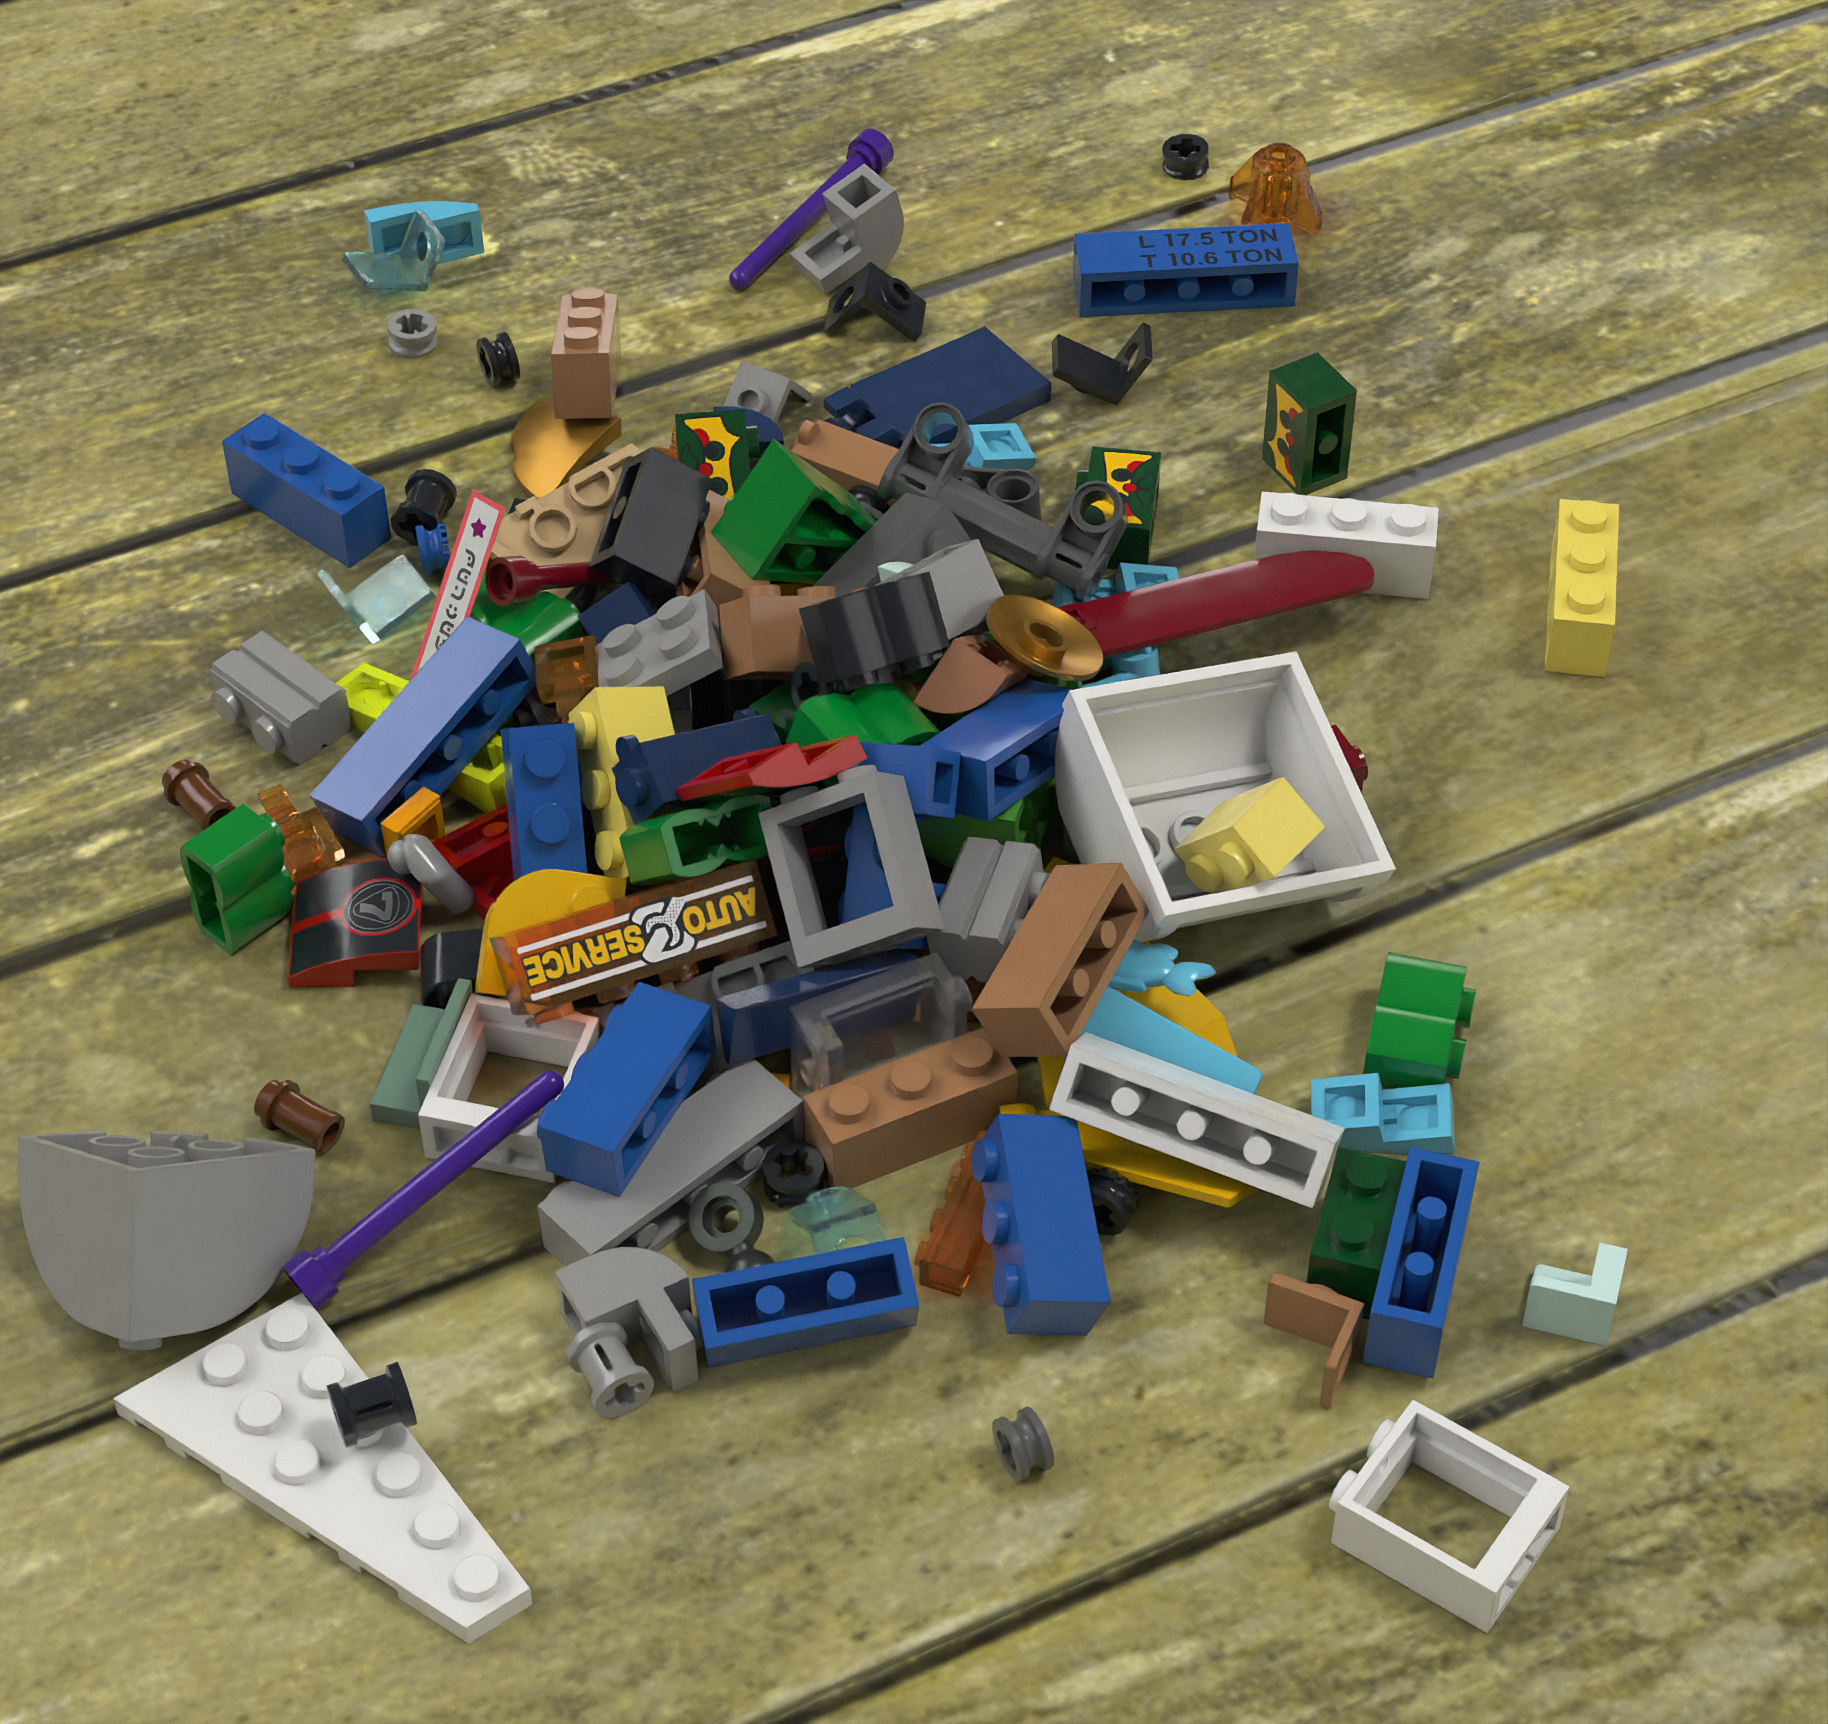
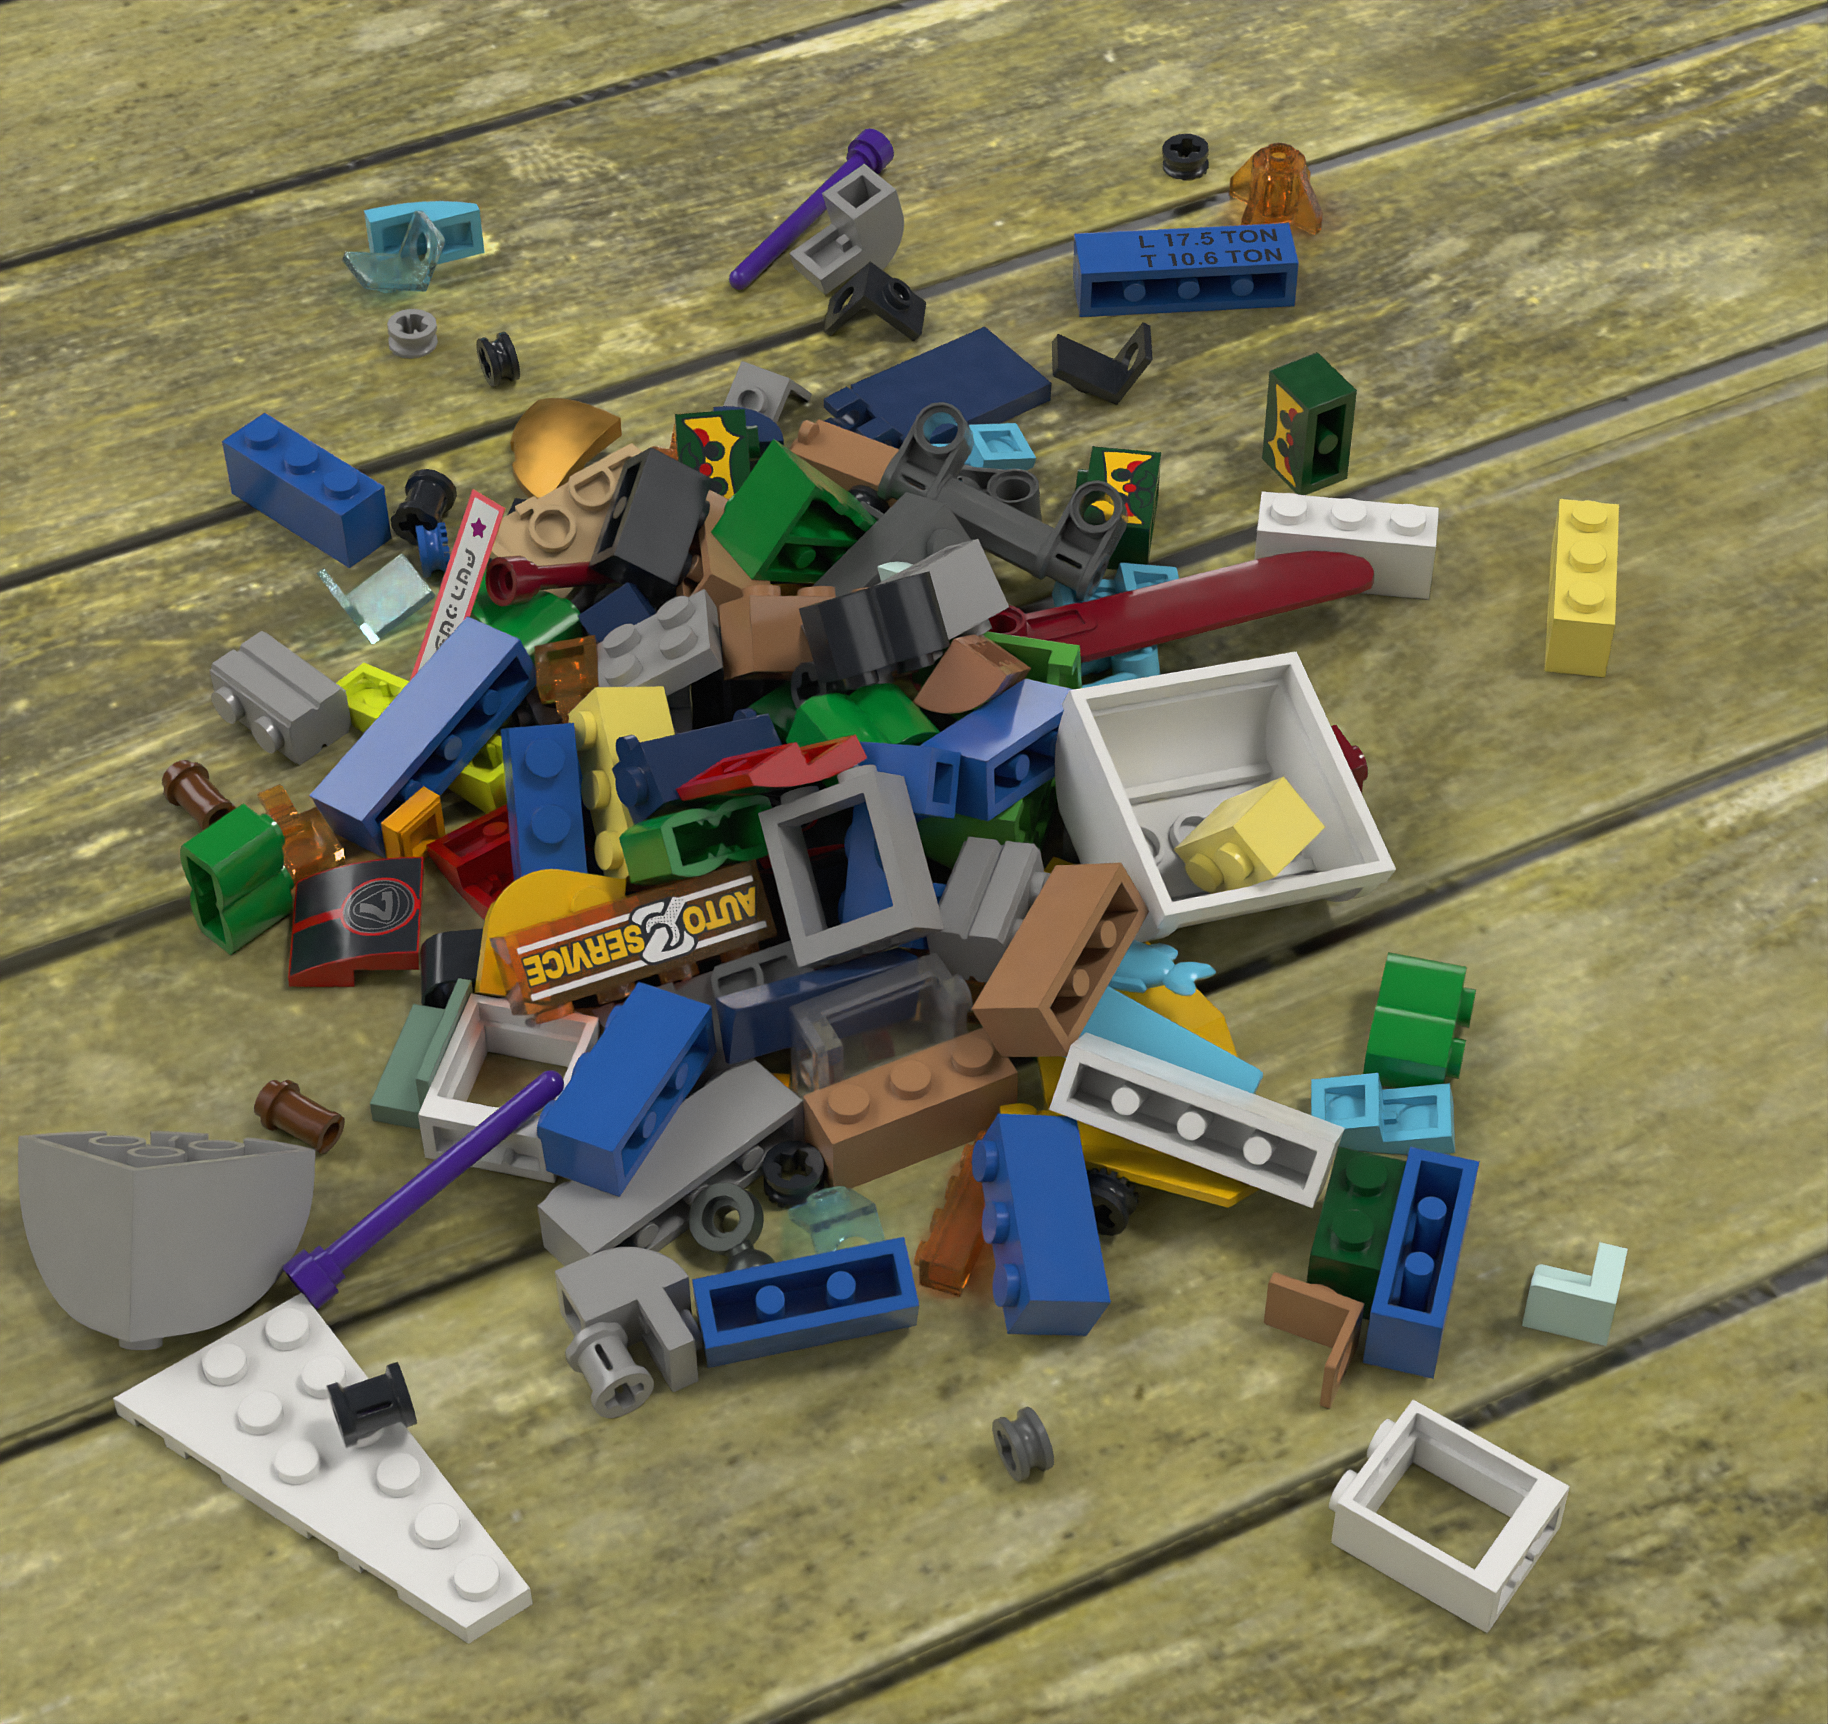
light grey arm [388,834,475,914] -> none
medium nougat brick [551,287,621,419] -> none
pearl gold dish [986,595,1103,681] -> none

